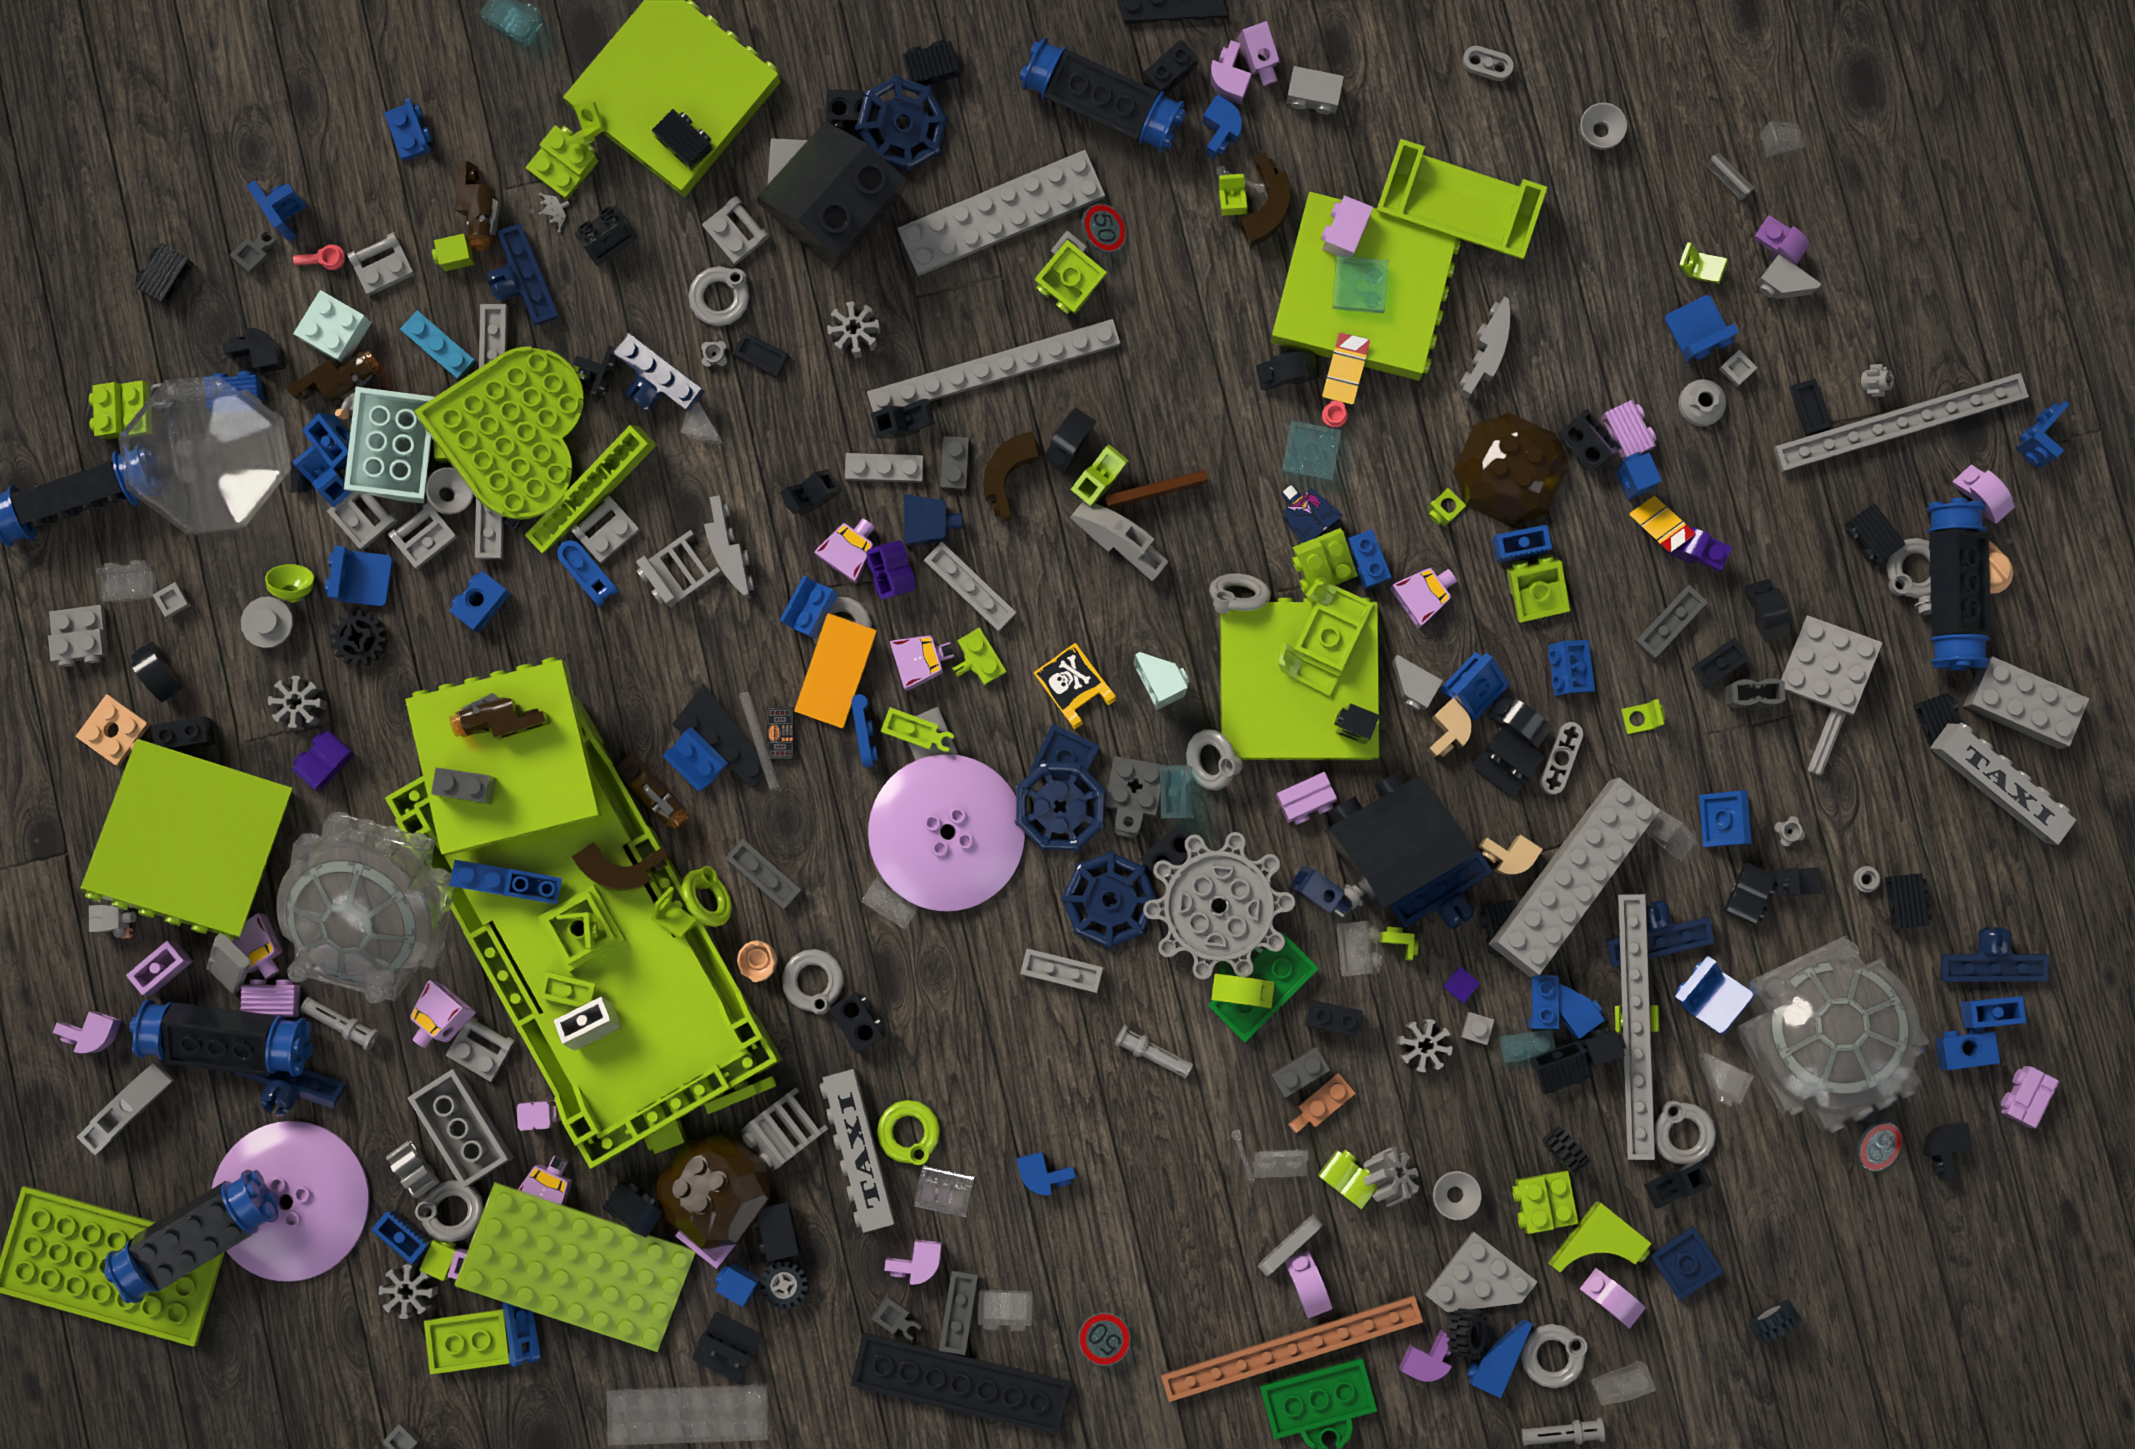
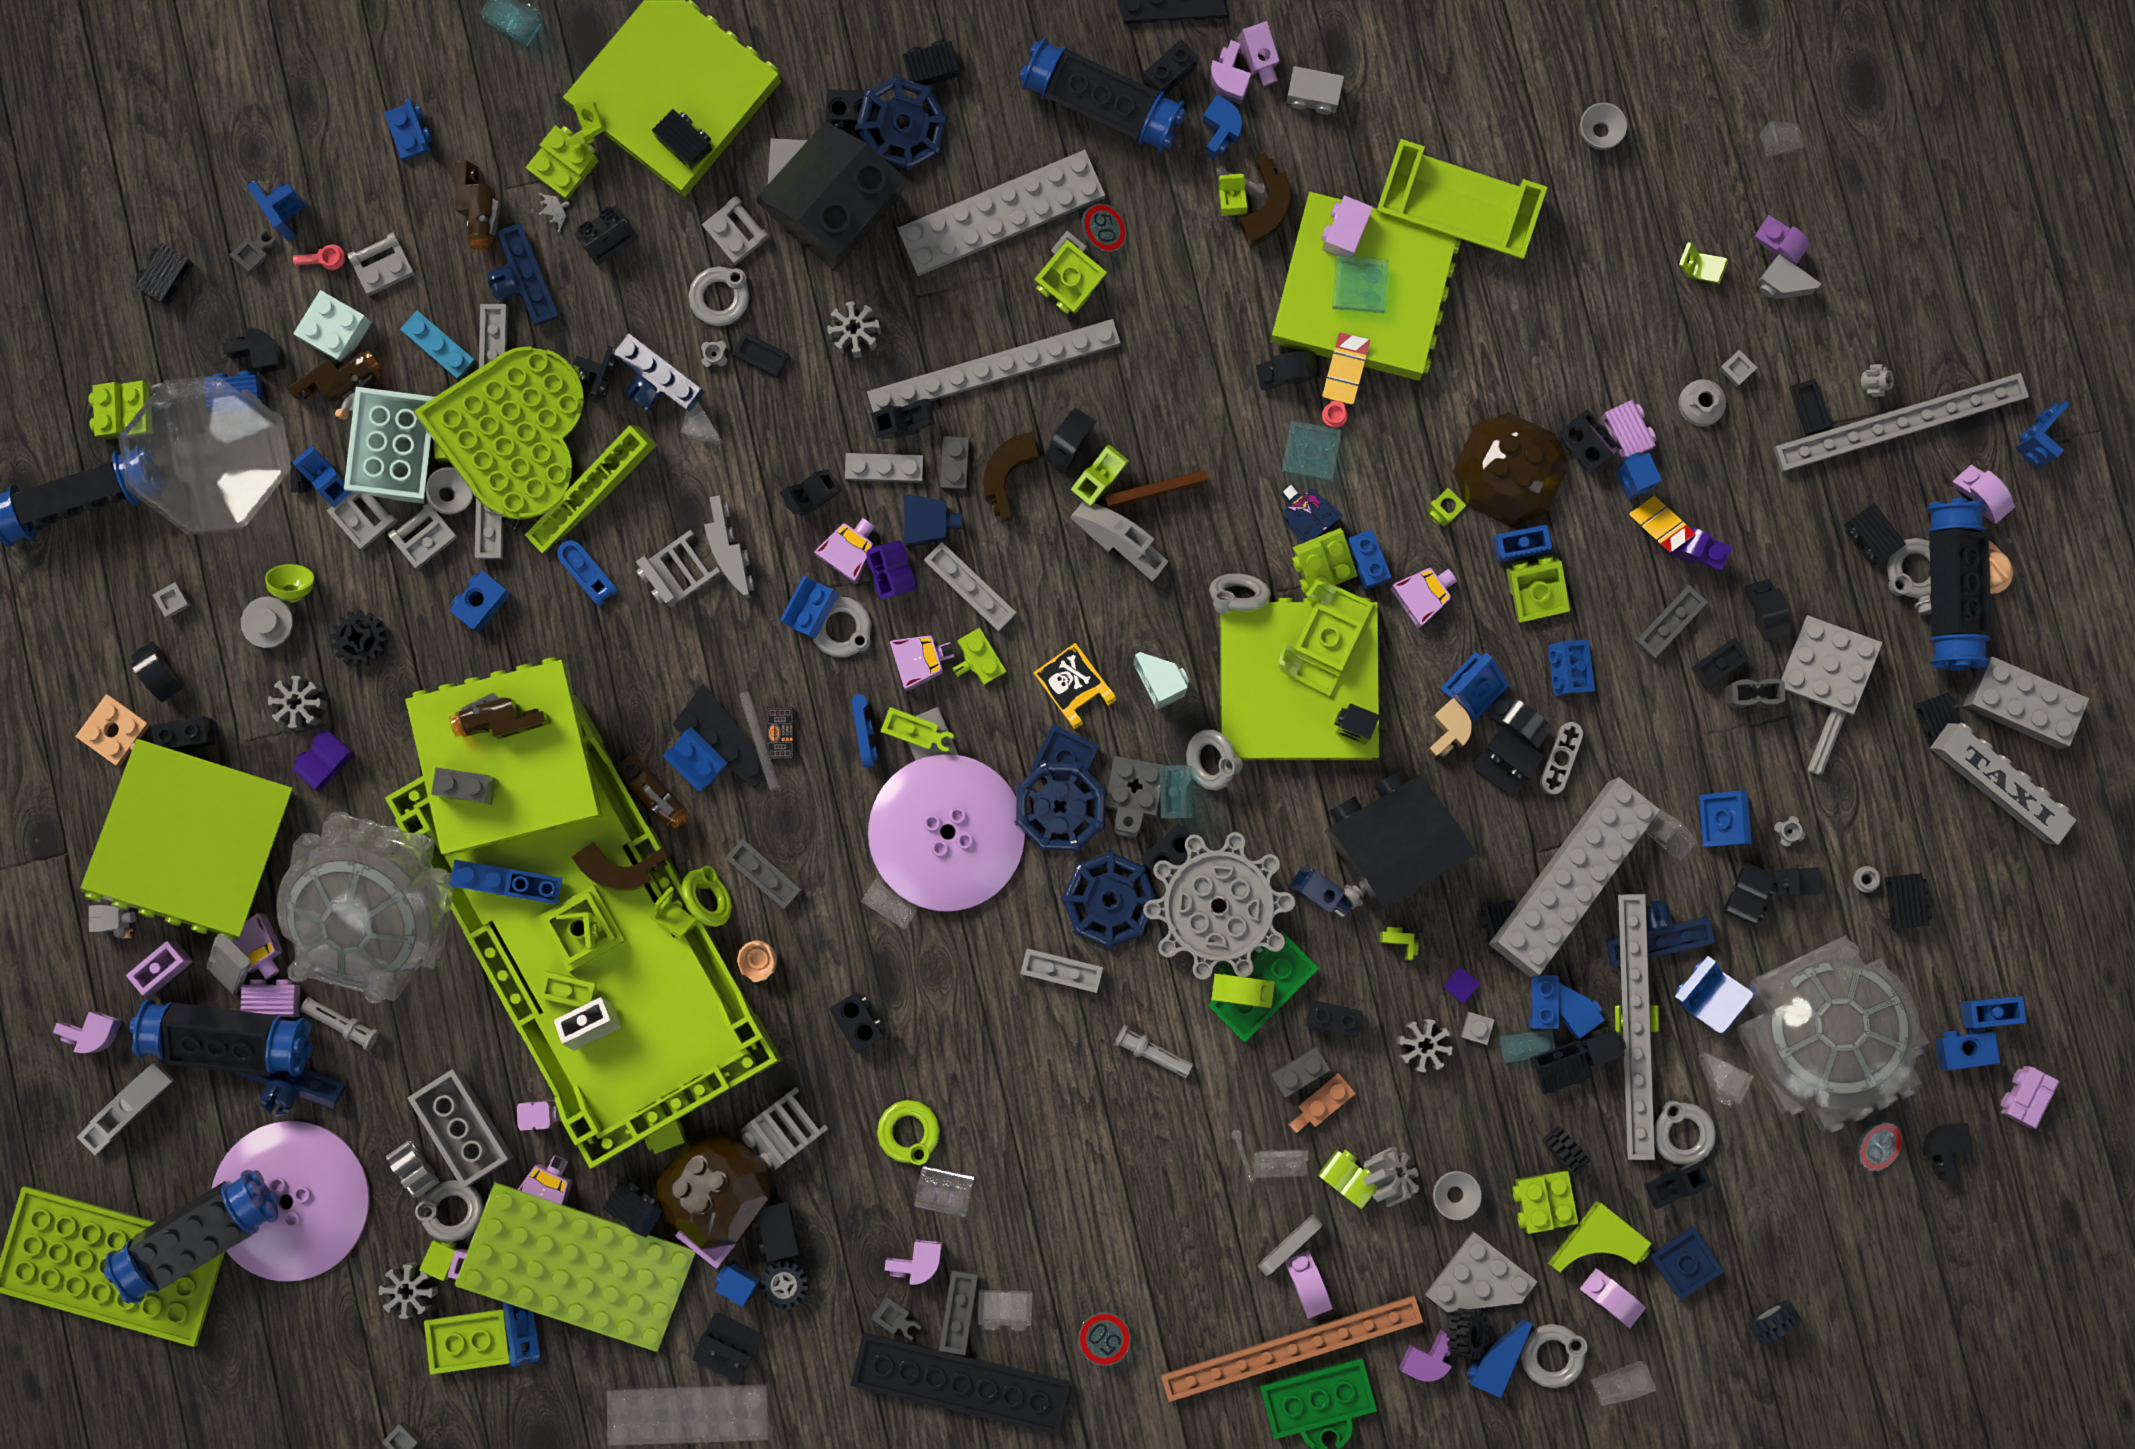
light grey plate [48,605,109,667] -> none
clear bracket [96,560,157,603] -> none
blue brick [302,413,350,470] -> none
blue bracket [325,545,393,607] -> none
blue brick [371,1210,433,1265] -> none
lavender torso [410,980,476,1048] -> none
lime brick [432,233,475,271] -> none
light grey plate [446,1016,516,1082] -> none
light grey plate [570,495,640,564] -> none
lime plate [704,1076,776,1114] -> none
light grey piece [782,949,844,1015] -> none
light orange tile [794,613,877,728] -> none
light grey brick [820,1069,895,1233] -> none
blue brick [1017,1151,1076,1195] -> none
lavender brick [1276,772,1337,825] -> none
clear bracket [1336,921,1382,976] -> none
dark blue plate [1390,850,1493,929] -> none
light grey slope [1392,655,1443,711] -> none
light grey slope [1459,296,1510,399] -> none
light grey plate [1462,46,1513,81] -> none
tan brick [1478,835,1543,875] -> none
light grey pin [1521,1417,1605,1446] -> none
lime bracket [1621,699,1665,734] -> none
blue bracket [1664,295,1739,362] -> none
light grey slope [1706,153,1754,201] -> none
dark blue plate [1940,927,2049,982] -> none

